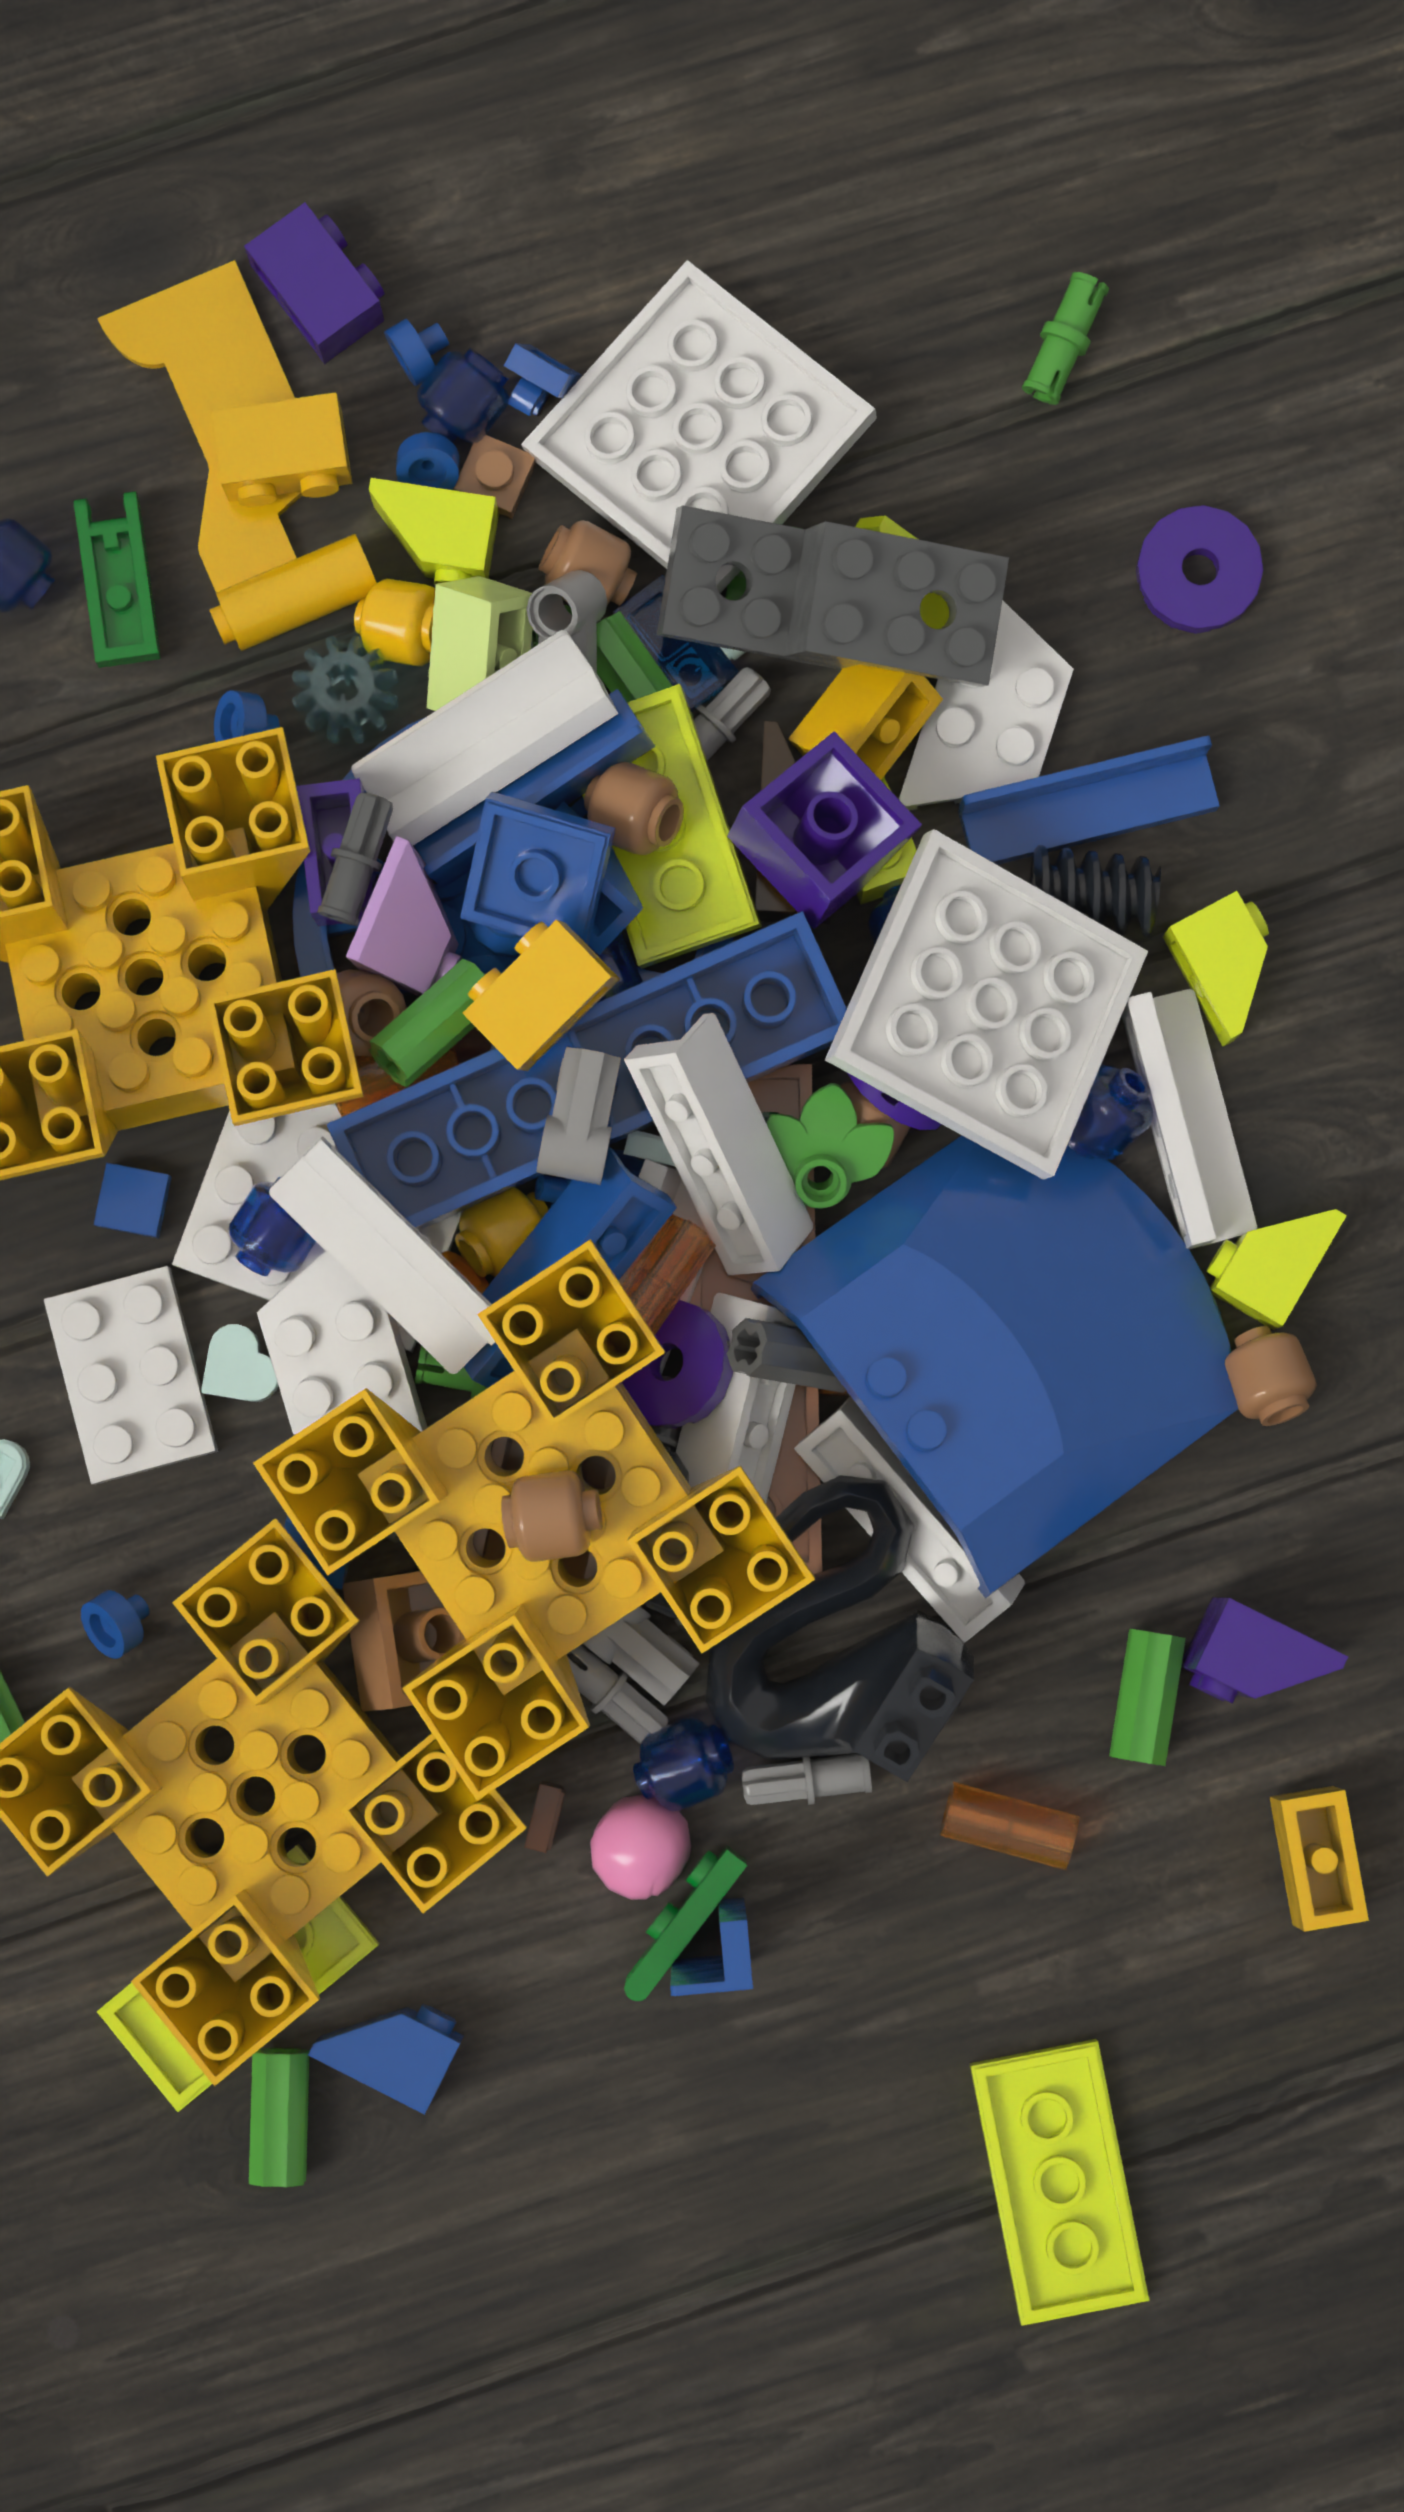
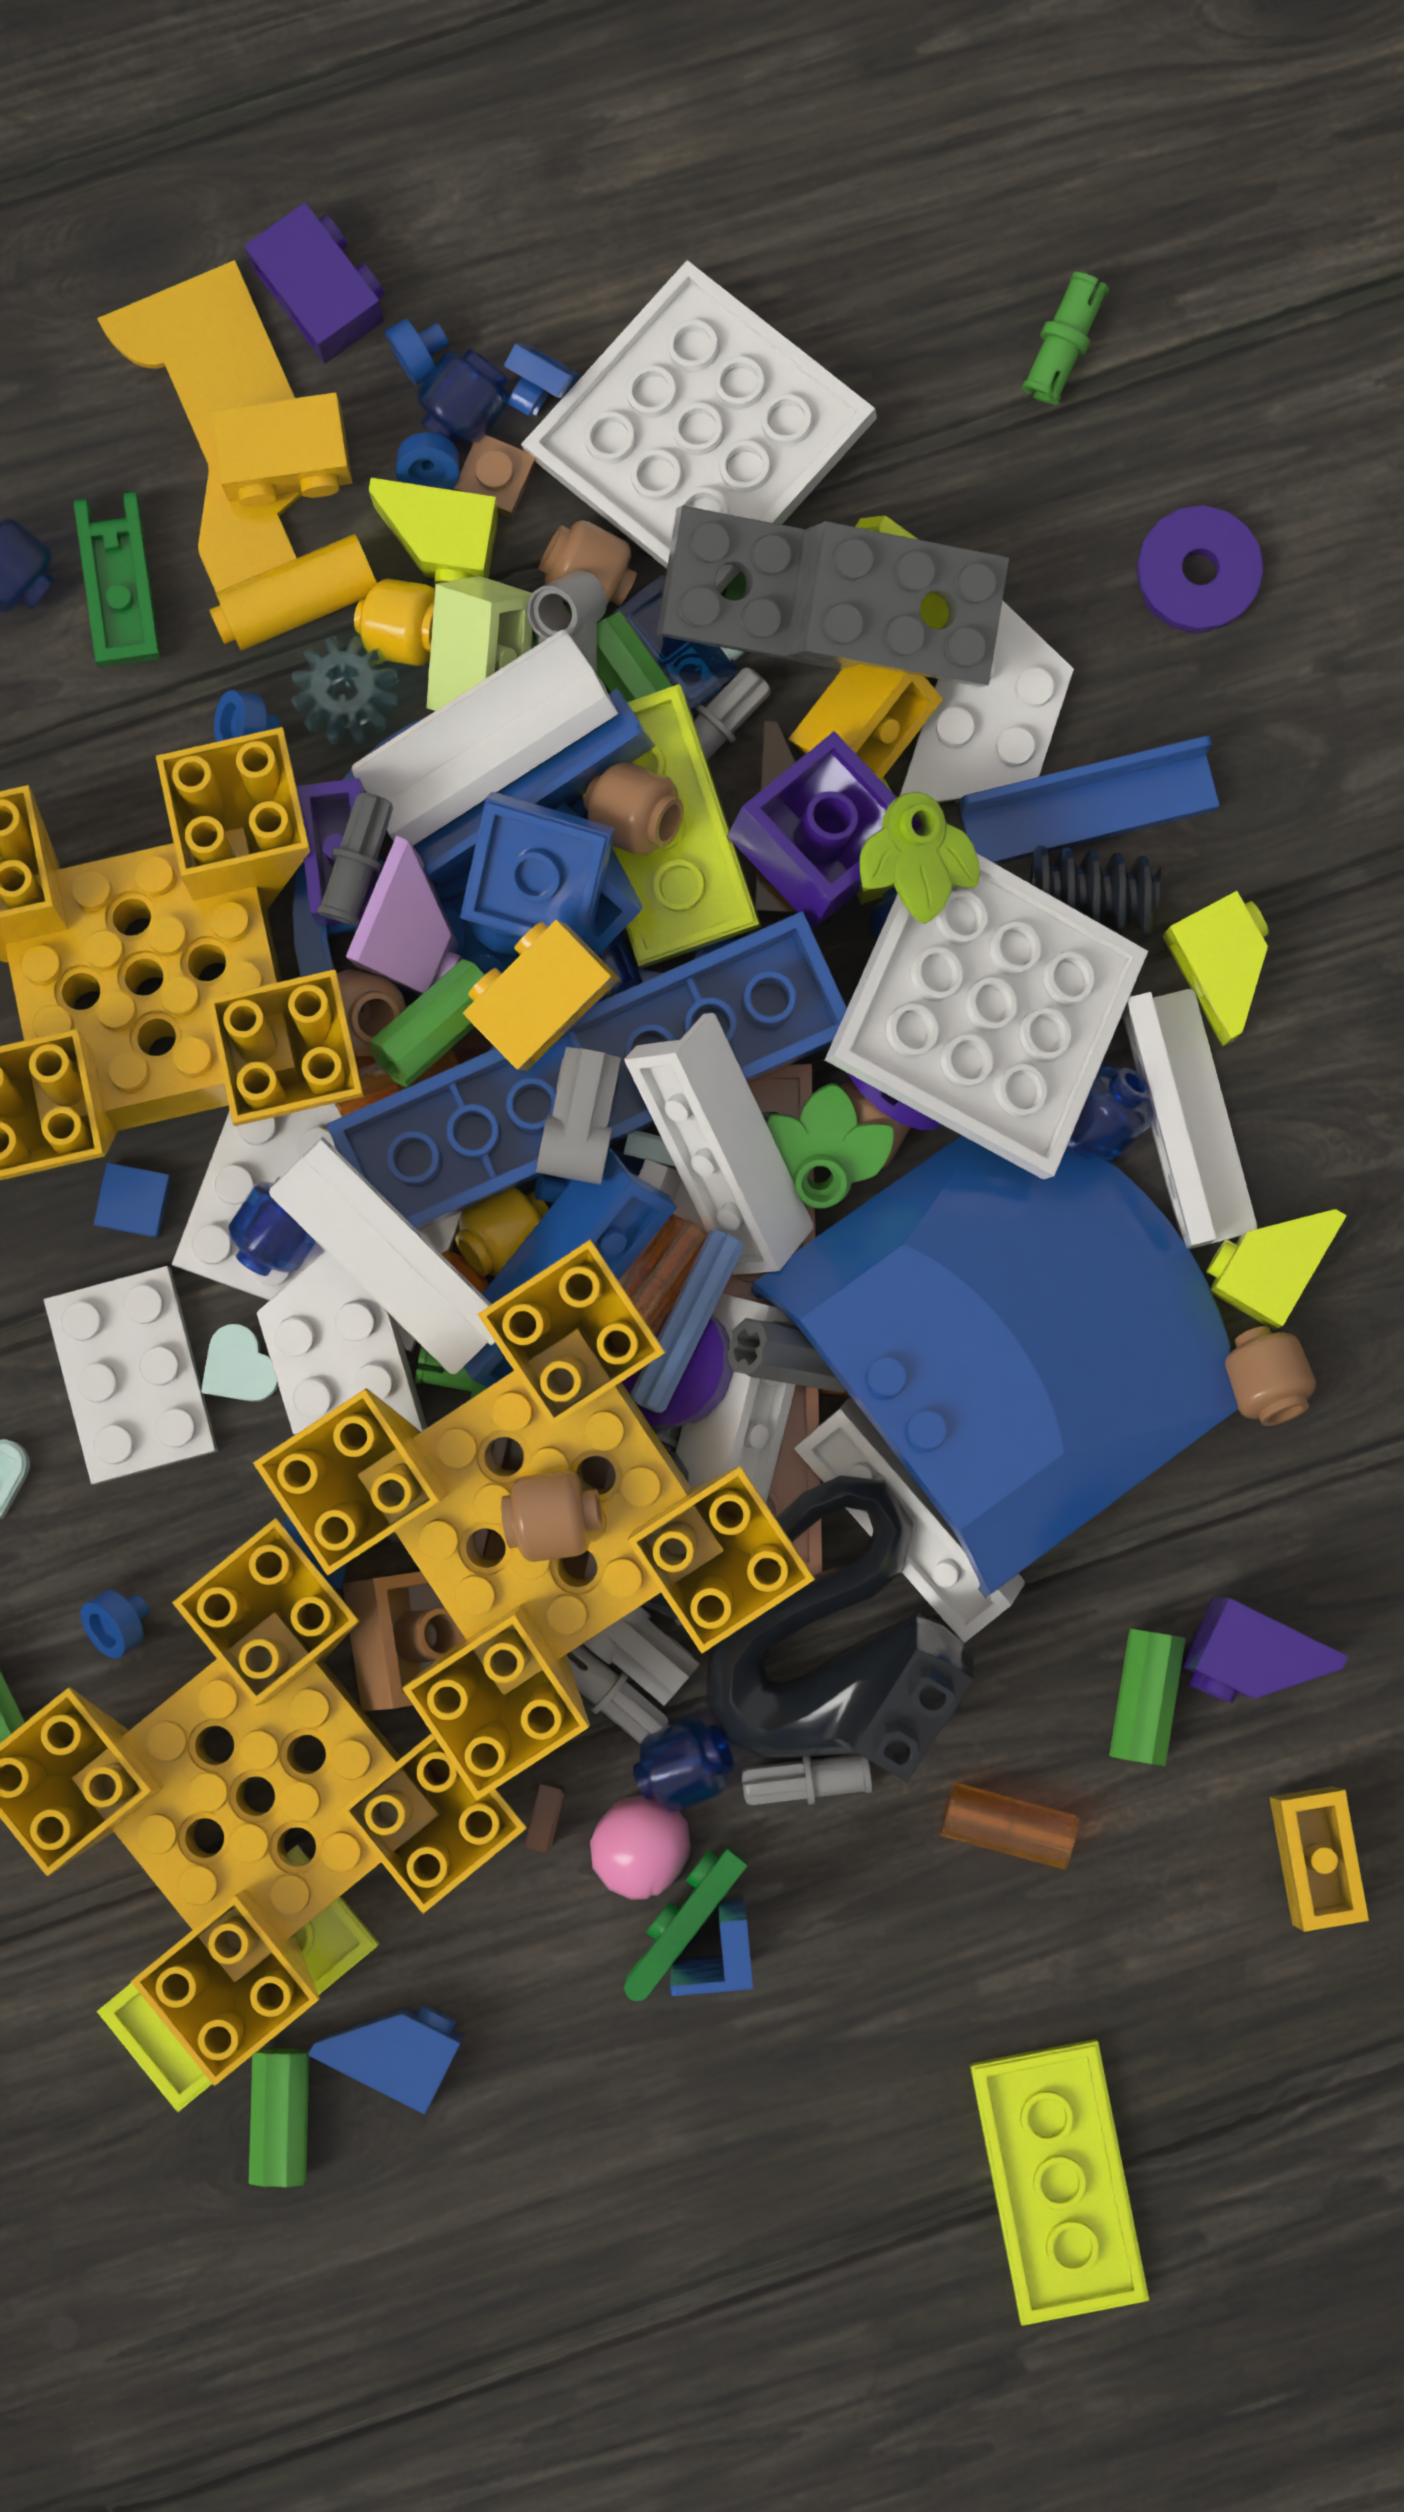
none -> medium blue axle [631,1229,744,1413]
none -> lime plate [860,792,980,924]

